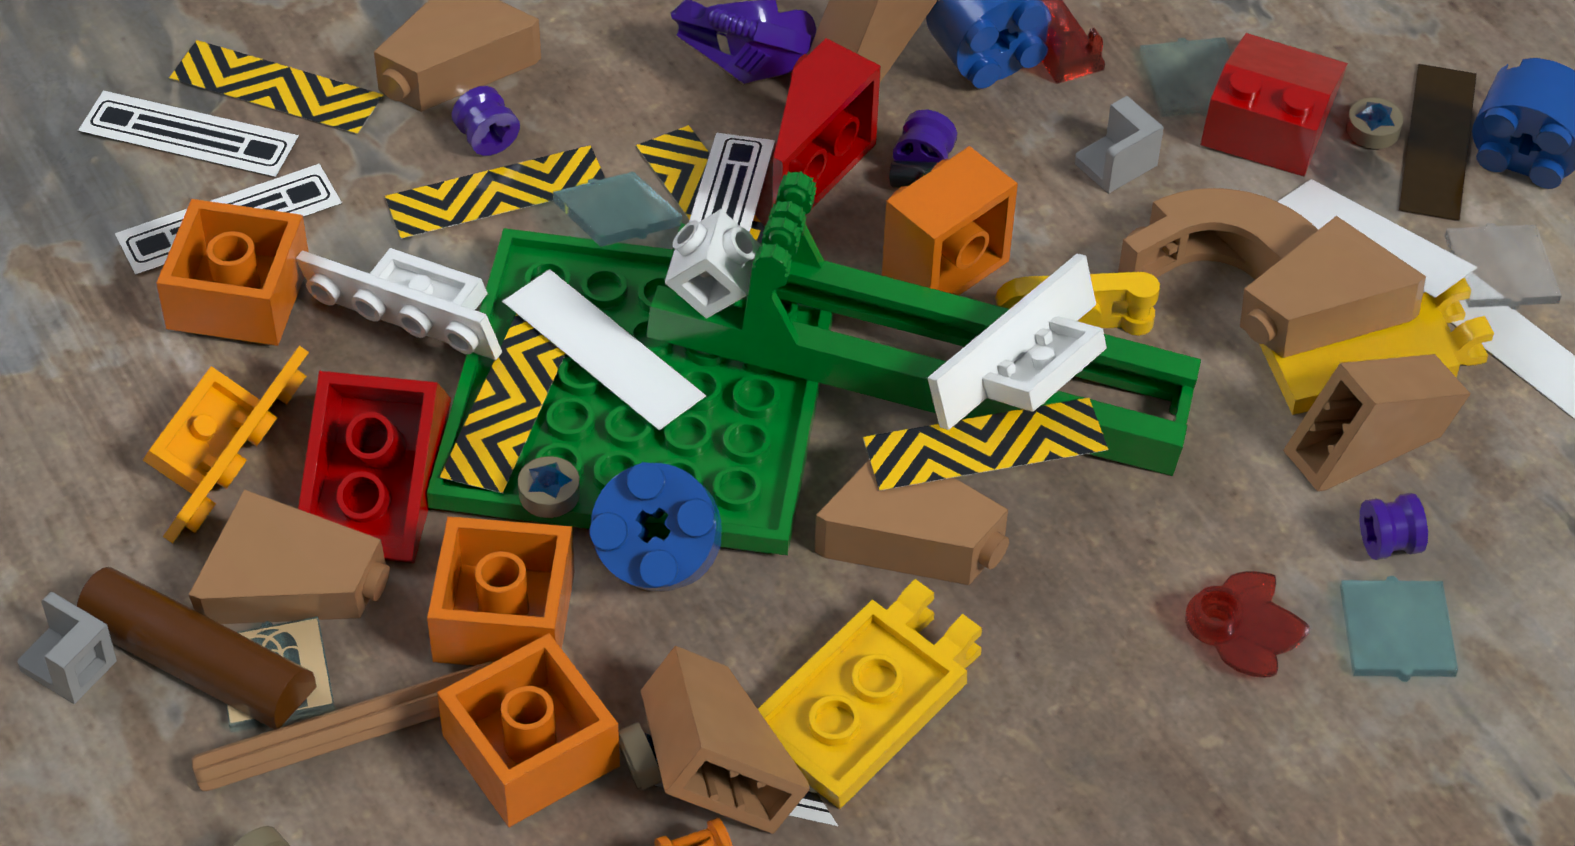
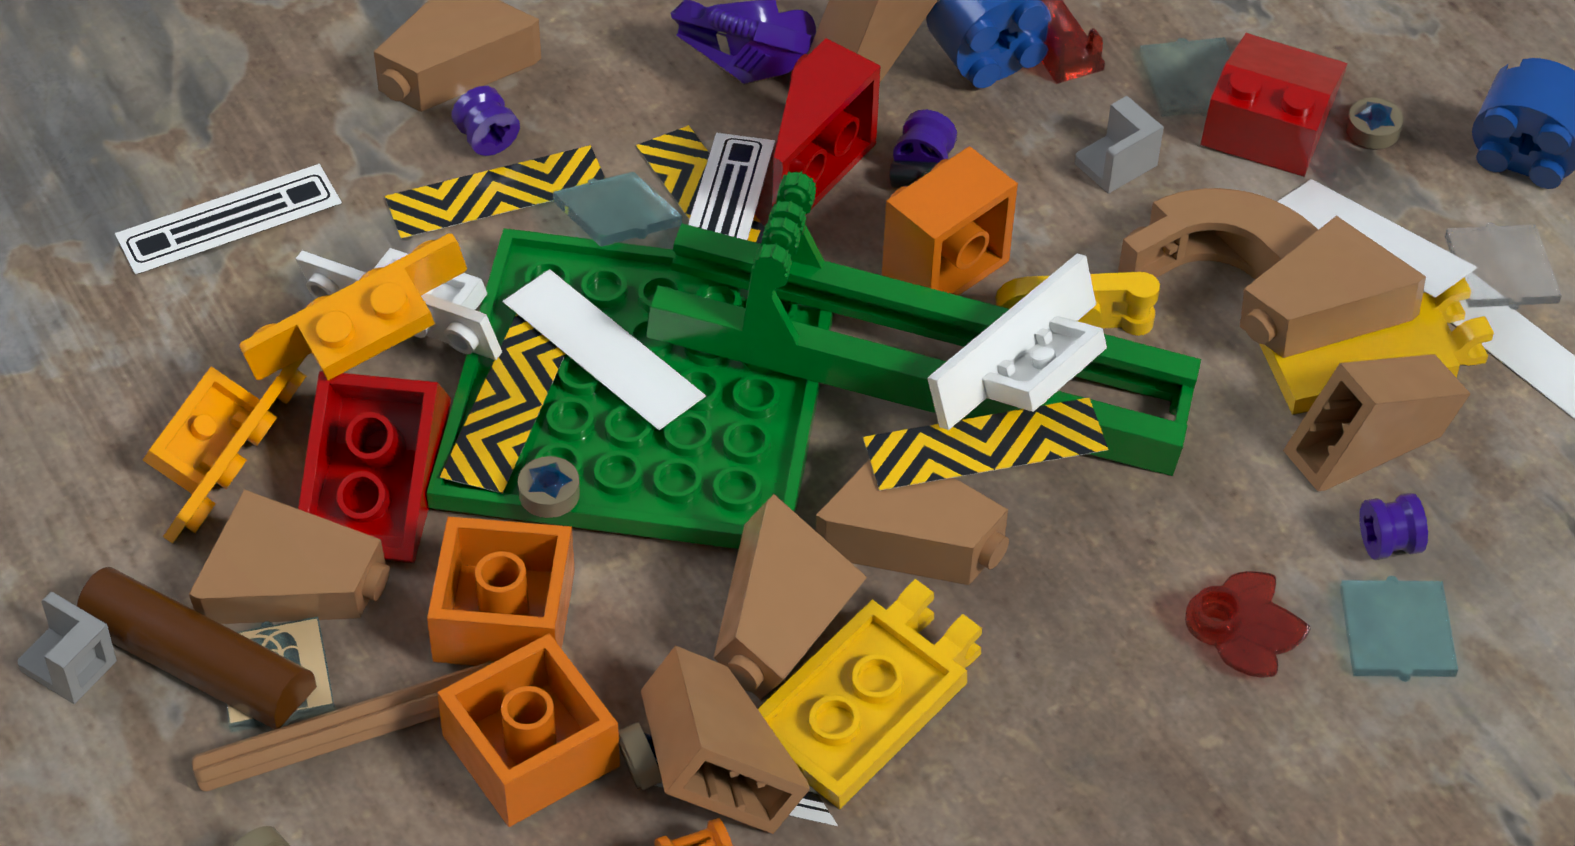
white sticker [78,90,299,177] -> none
orange brick [156,199,309,346] -> none
sticker [169,40,384,134] -> none
blue brick [590,462,722,592] -> none
white brick [665,209,761,319] -> none
dark brown sticker [1399,64,1477,221] -> none
none -> light orange bracket [239,233,467,381]
none -> medium nougat slope [713,494,867,700]

